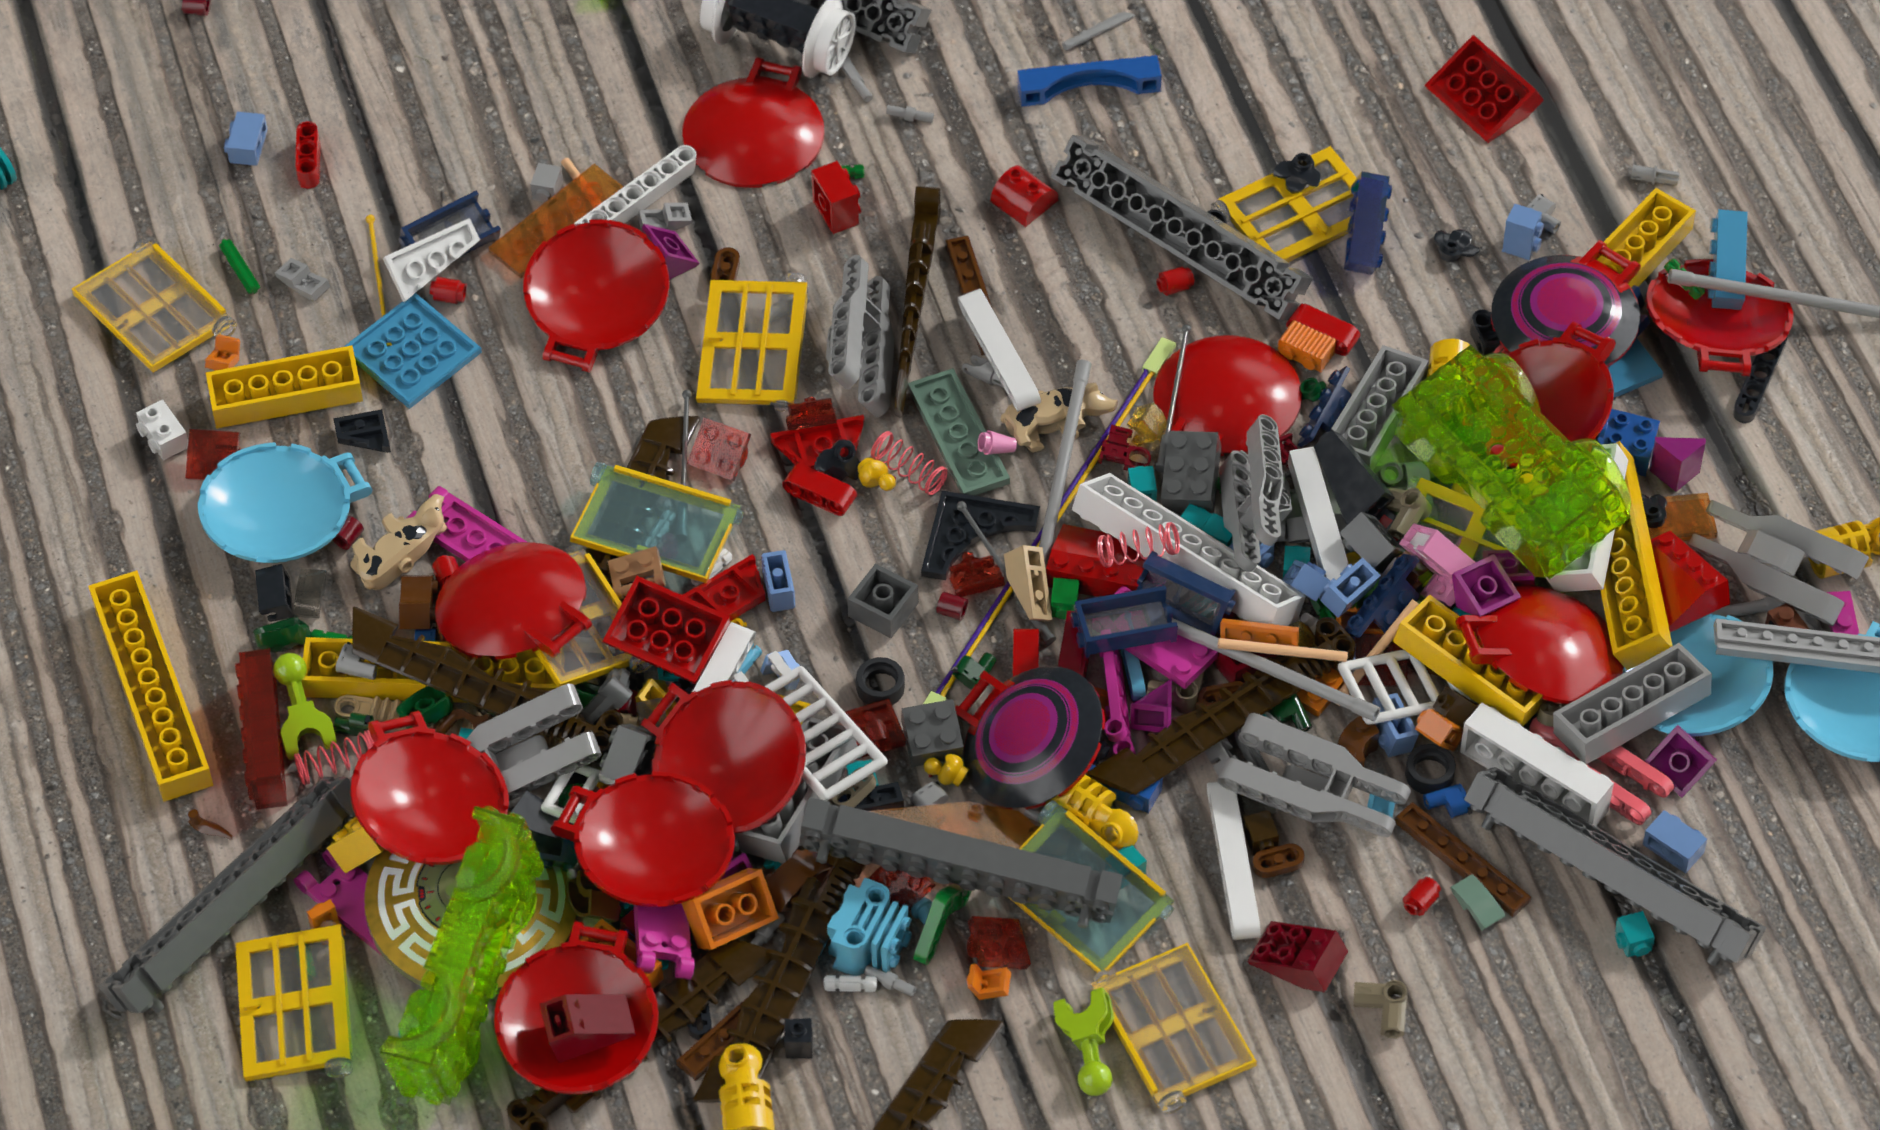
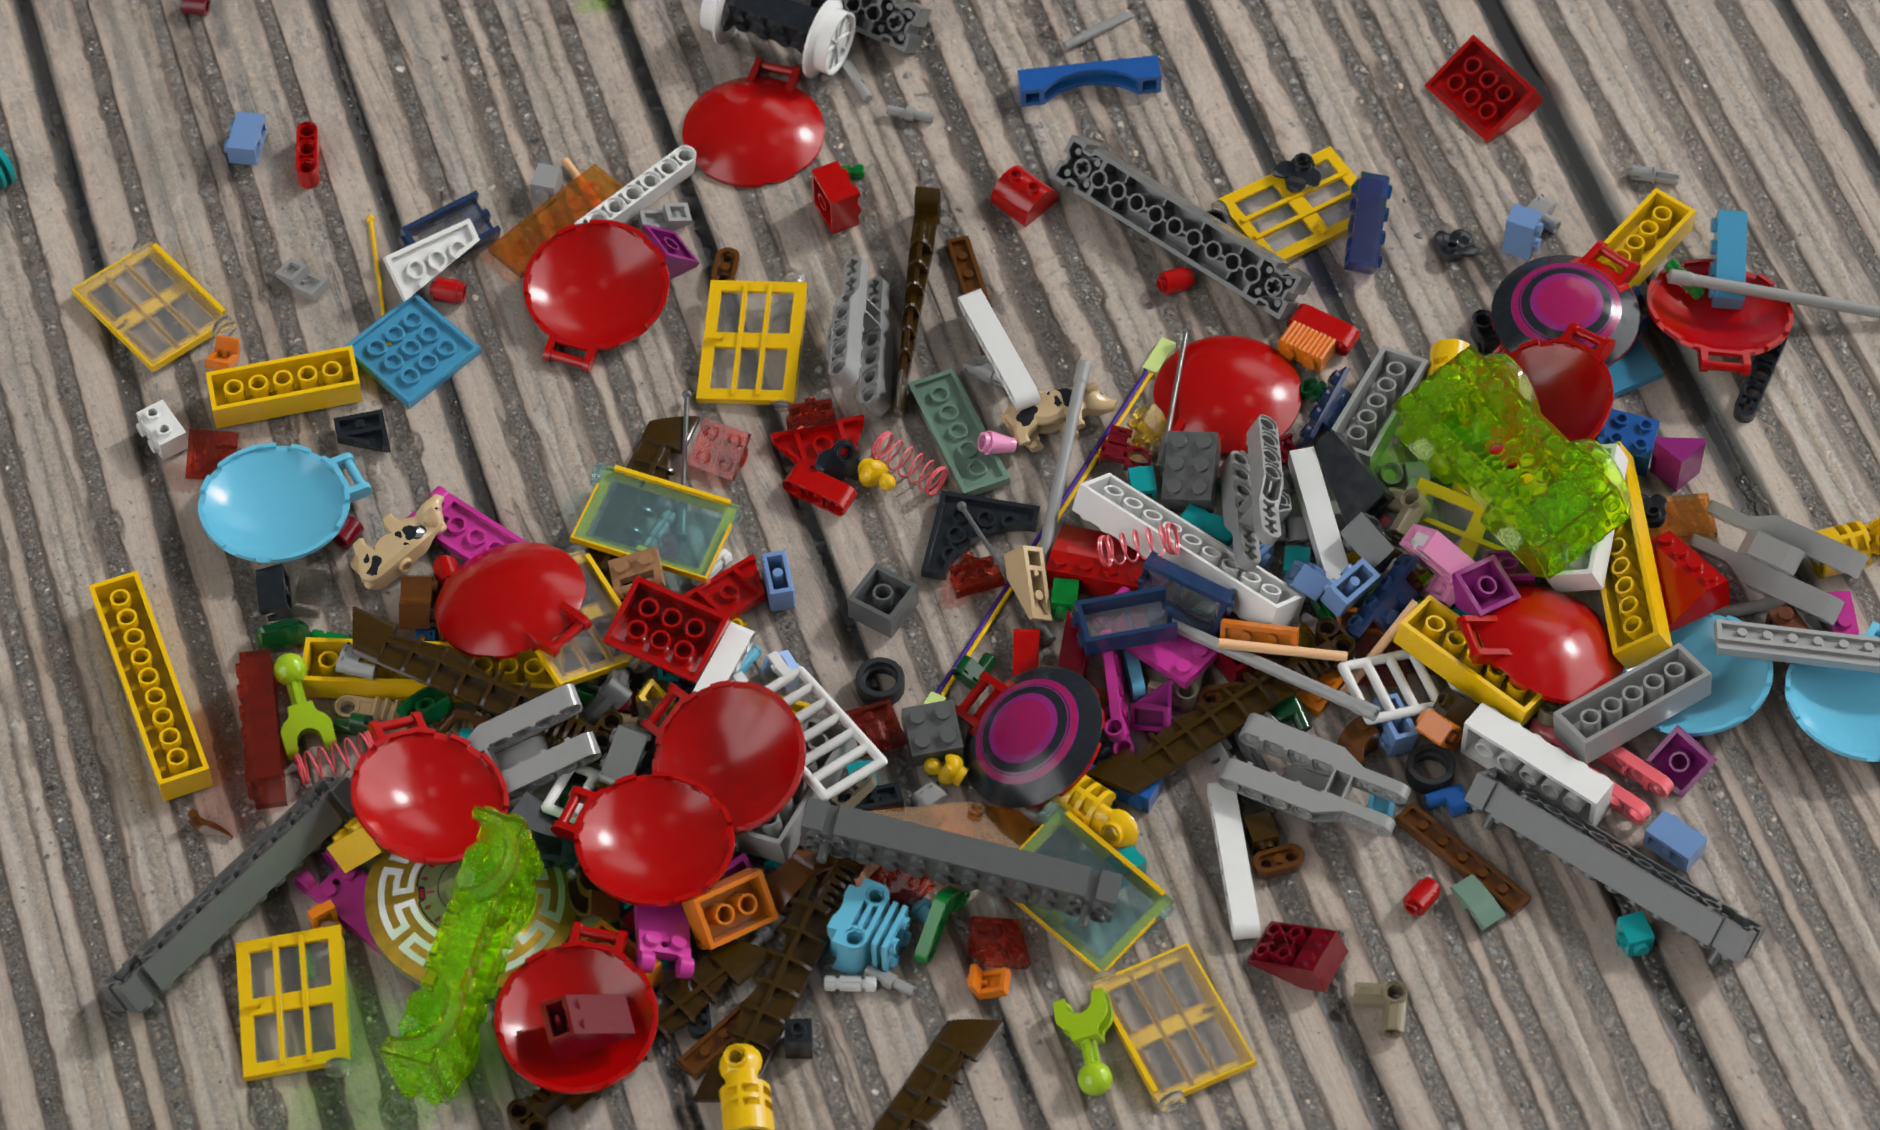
green axle [219,239,260,294] -> none
dark red gear [936,591,968,621] -> none

